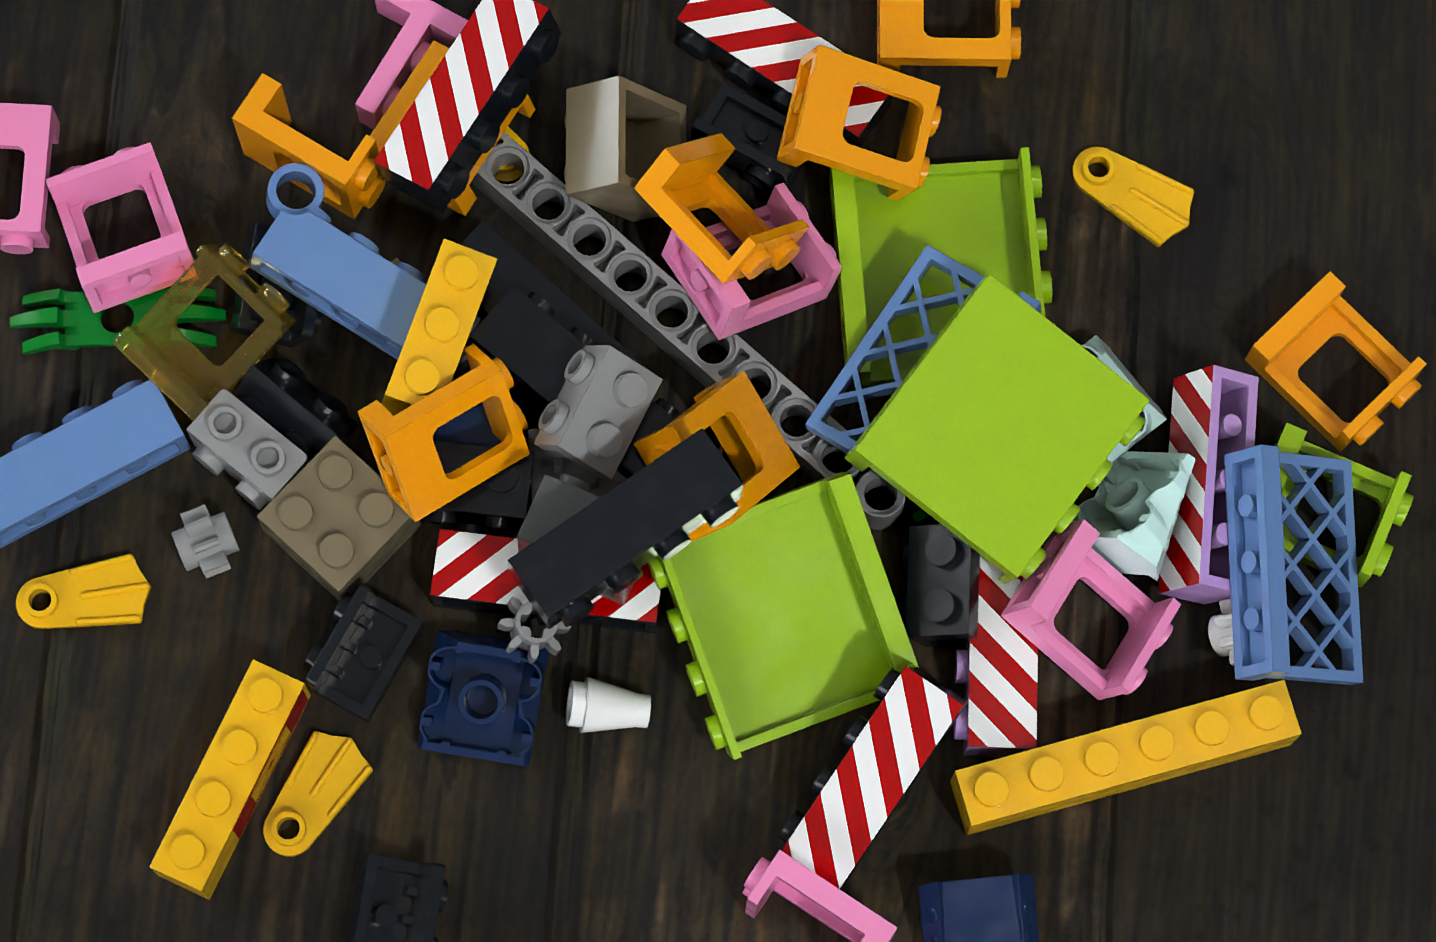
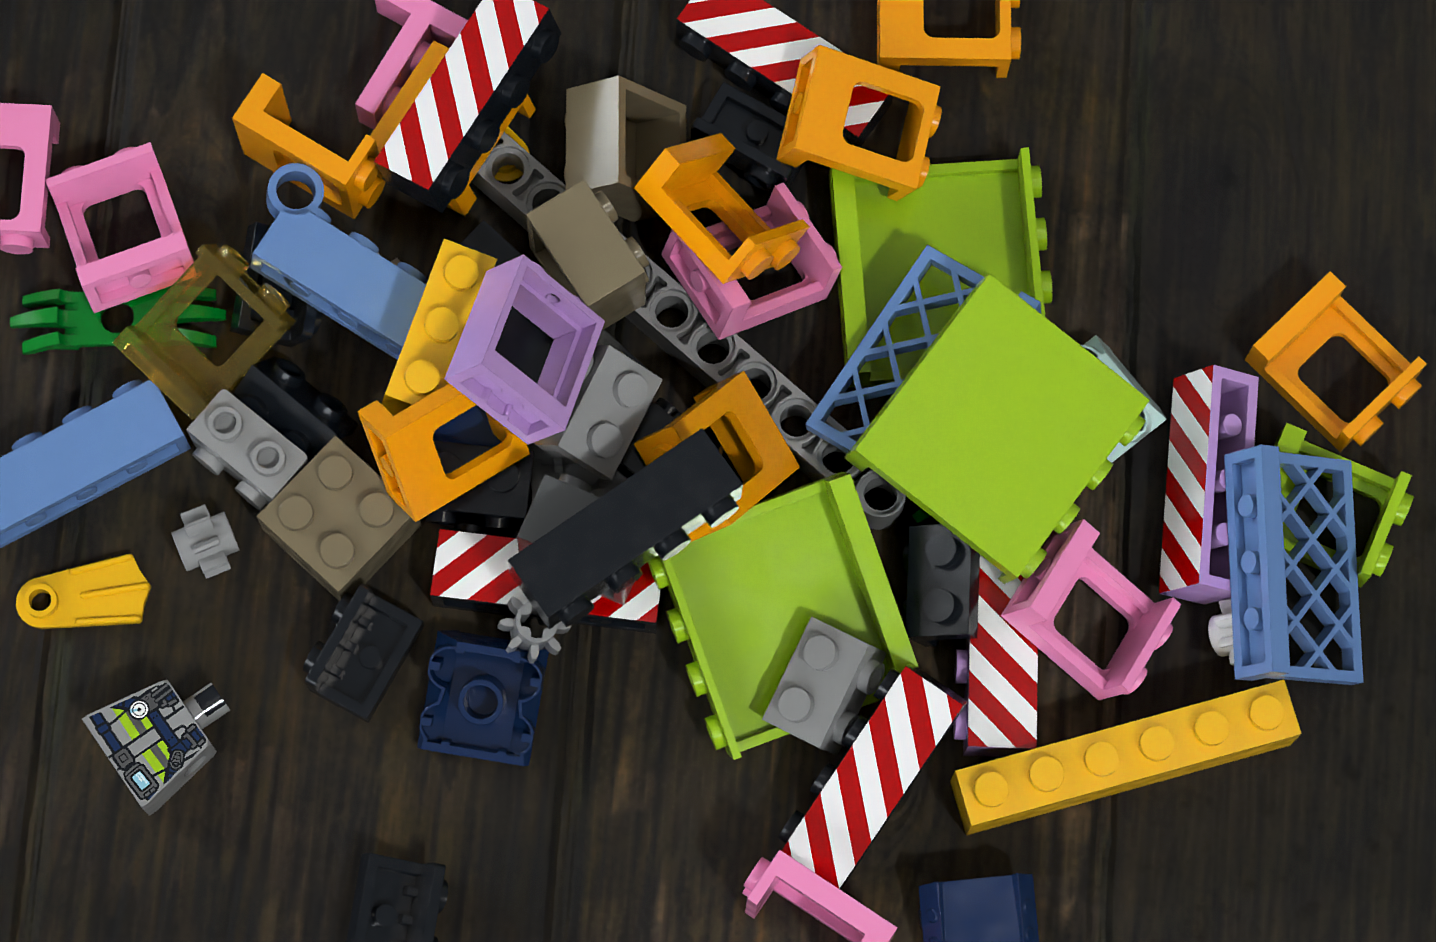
yellow brick [149,659,311,900] -> none
yellow piece [263,731,373,857] -> none
white cone [566,676,651,733] -> none
light aqua slope [1071,451,1196,581] -> none
yellow piece [1072,147,1194,247] -> none
none -> torso [82,680,230,816]
none -> lavender window [444,254,605,445]
none -> dark tan piece [526,179,649,330]
none -> light grey bracket [762,617,886,755]

